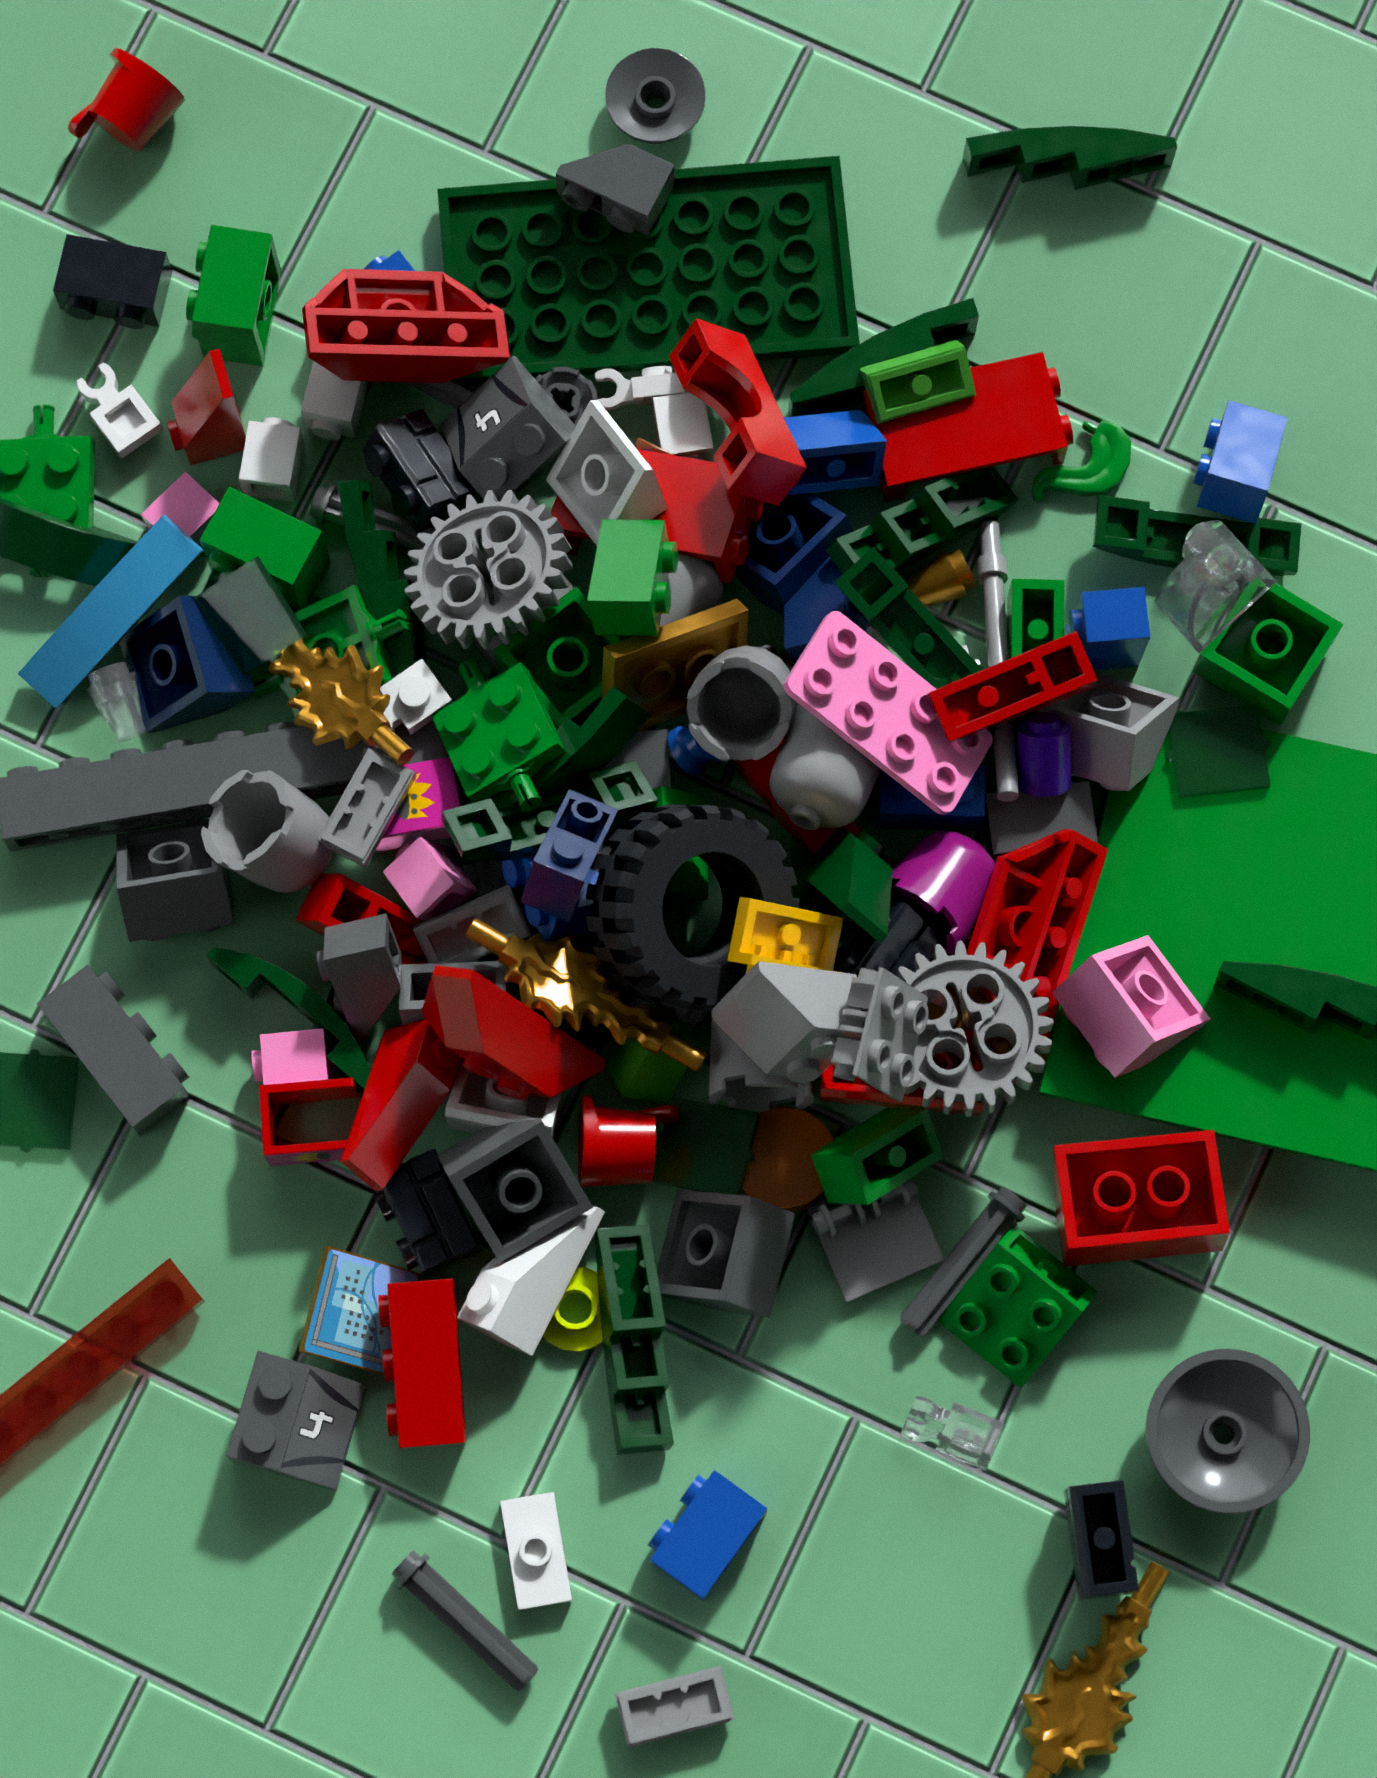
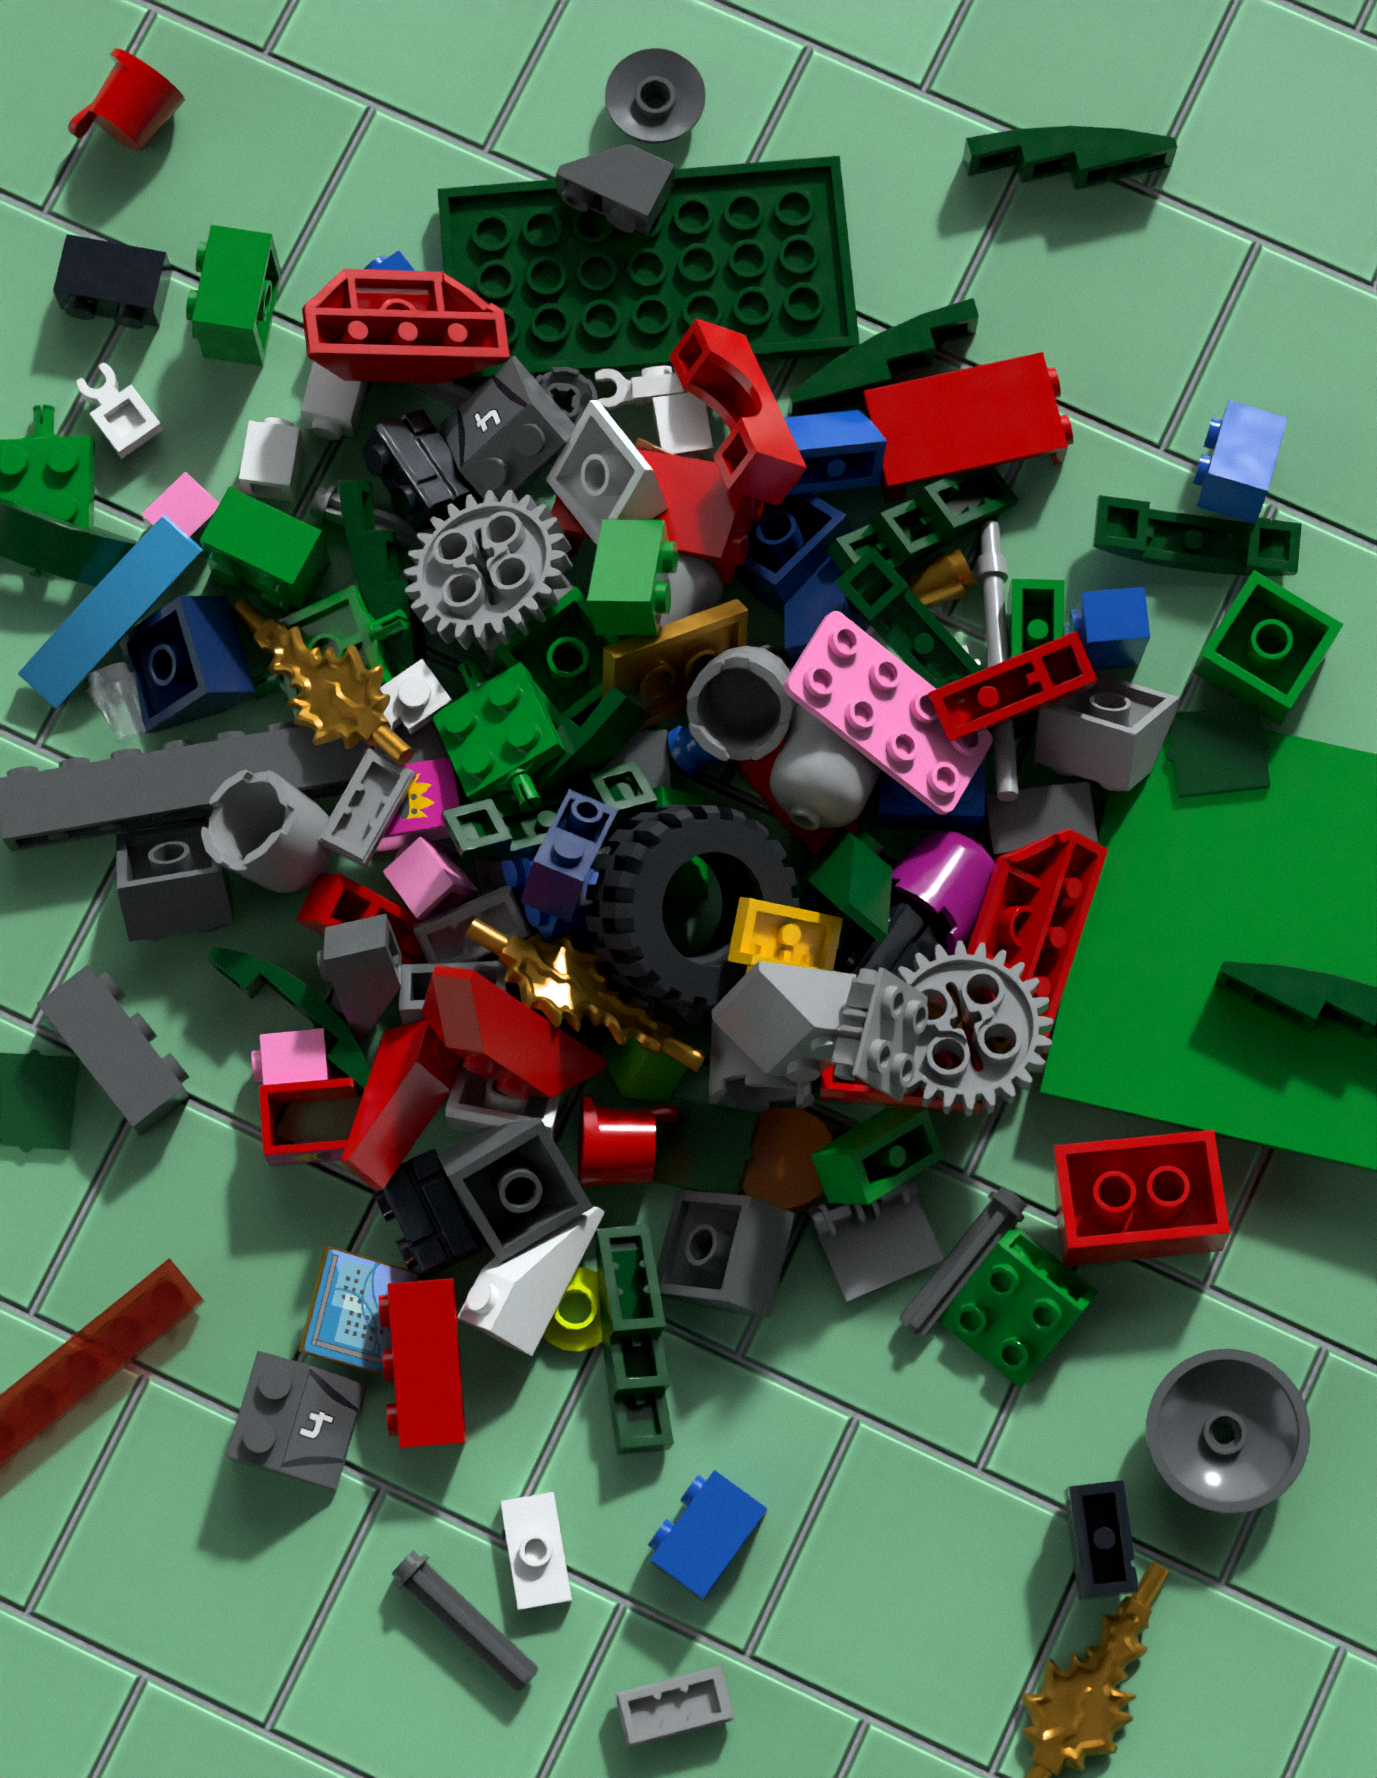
red slope [167,349,246,465] -> none
clear green piece [195,556,307,675] -> none
bright green slope [860,341,976,424] -> none
clear plate [900,1396,1004,1471] -> none
dark purple brick [1018,712,1071,797] -> none
green piece [1032,420,1131,503] -> none
bright pink slope [1052,935,1211,1078] -> none
clear slope [1154,520,1277,653] -> none

